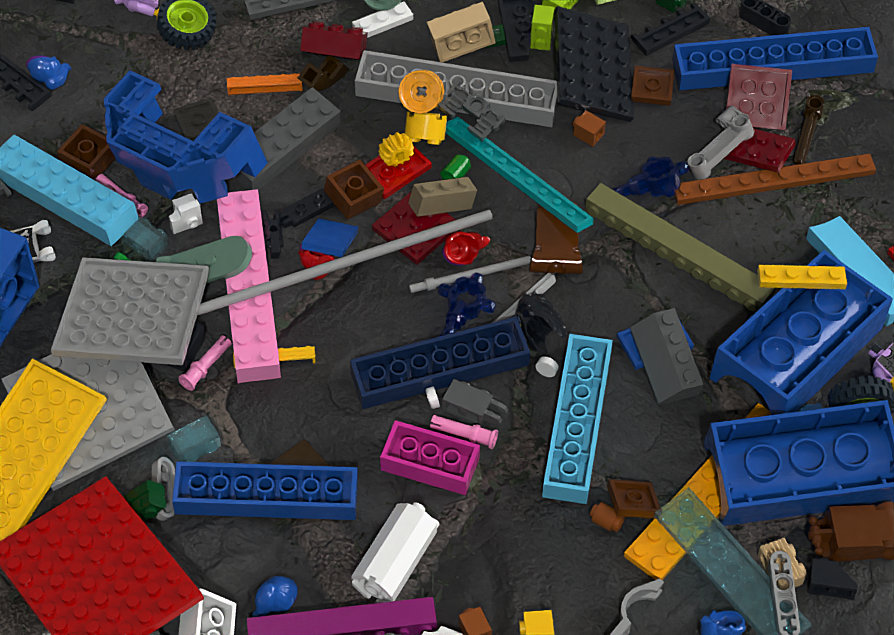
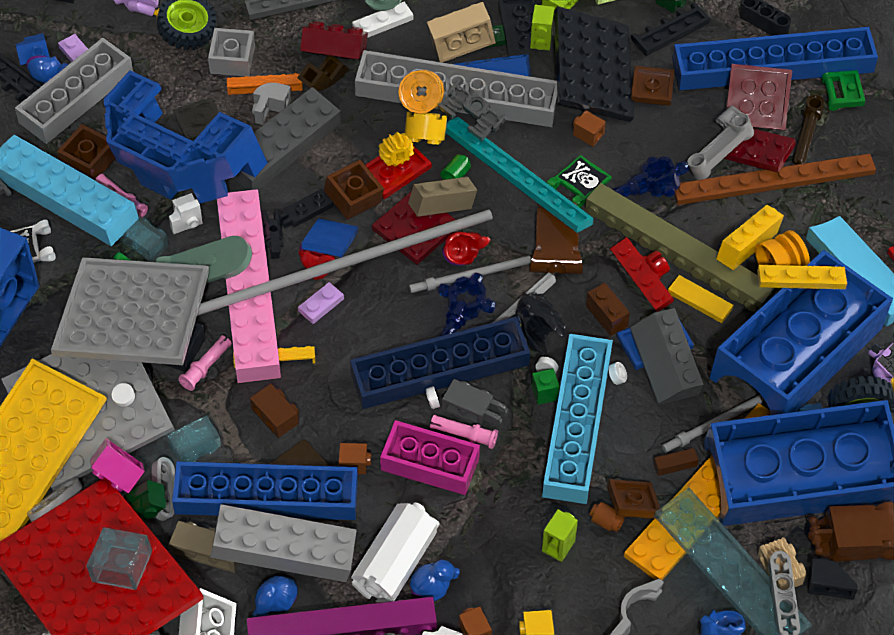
none -> blue brick [15,33,49,65]
none -> light grey brick [15,38,133,144]
none -> light grey plate [27,478,83,522]
none -> lavender plate [58,34,88,62]
none -> clear light blue piece [86,527,152,590]
none -> dark pink brick [90,438,145,493]
none -> white tile [112,383,135,407]
none -> dark tan brick [169,521,239,573]
none -> light grey brick [208,28,255,77]
none -> light grey brick [210,505,356,582]
none -> reddish brown brick [250,384,299,438]
none -> light grey brick [252,83,291,125]
none -> lavender plate [298,282,344,324]
none -> dark orange brick [339,443,371,474]
none -> blue hair [410,560,460,601]
none -> blue slope [453,54,532,77]
none -> green brick [531,369,560,405]
none -> lime brick [542,510,578,562]
none -> flag [547,155,612,208]
none -> reddish brown brick [586,283,630,336]
none -> white tile [609,362,627,385]
none -> red plate [610,237,674,312]
none -> reddish brown piece [653,448,699,476]
none -> light grey bar [662,394,765,453]
none -> yellow tile [668,275,734,323]
none -> yellow brick [716,205,784,270]
none -> light orange wheel [755,230,810,266]
none -> green plate [821,70,865,111]

